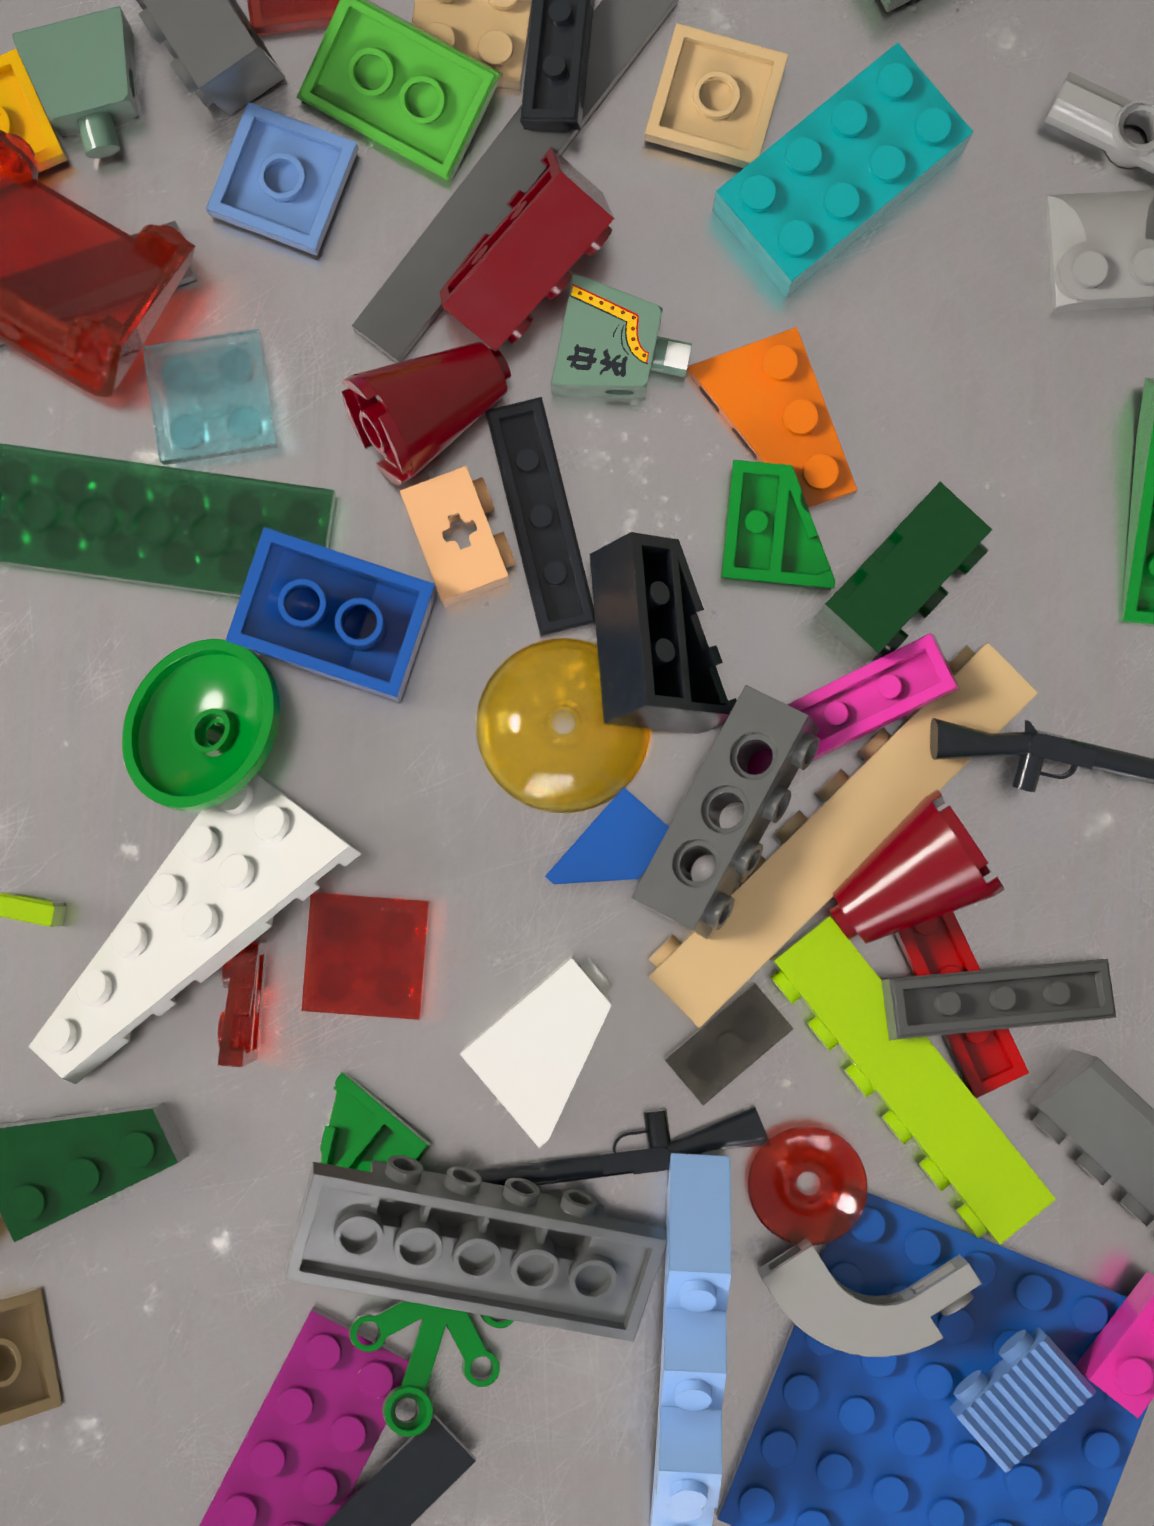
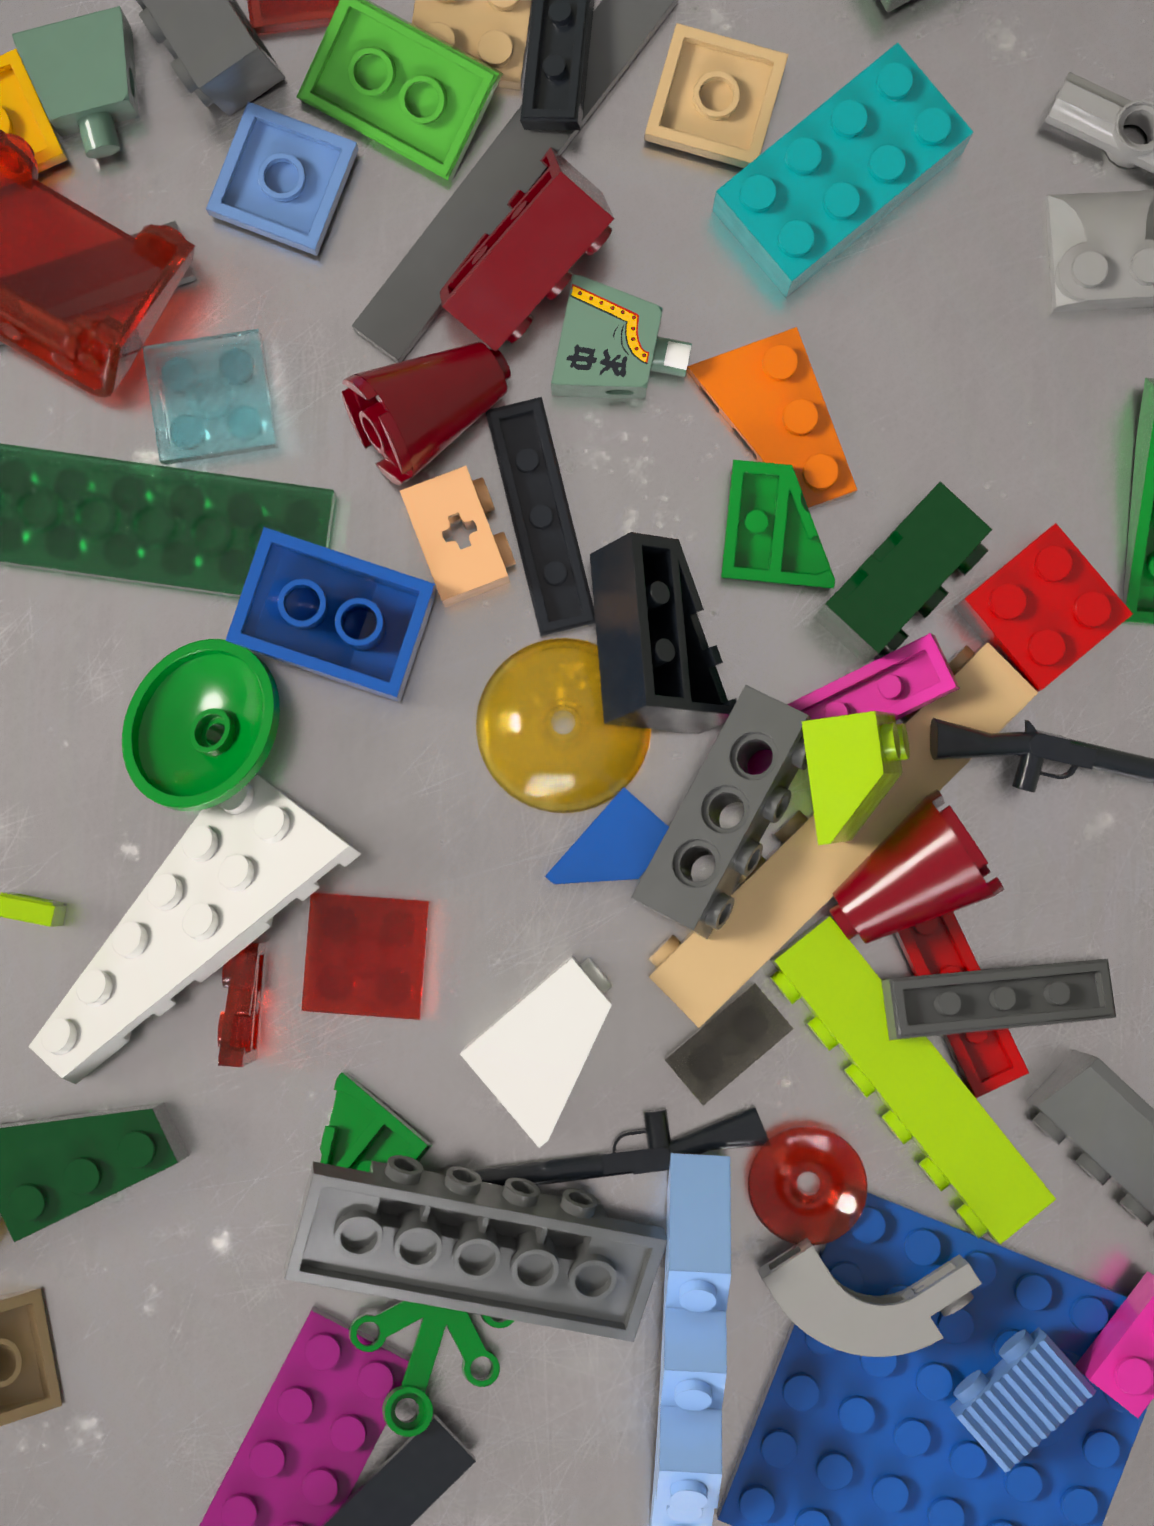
none -> lime slope [801,711,910,845]
none -> red brick [954,523,1133,692]

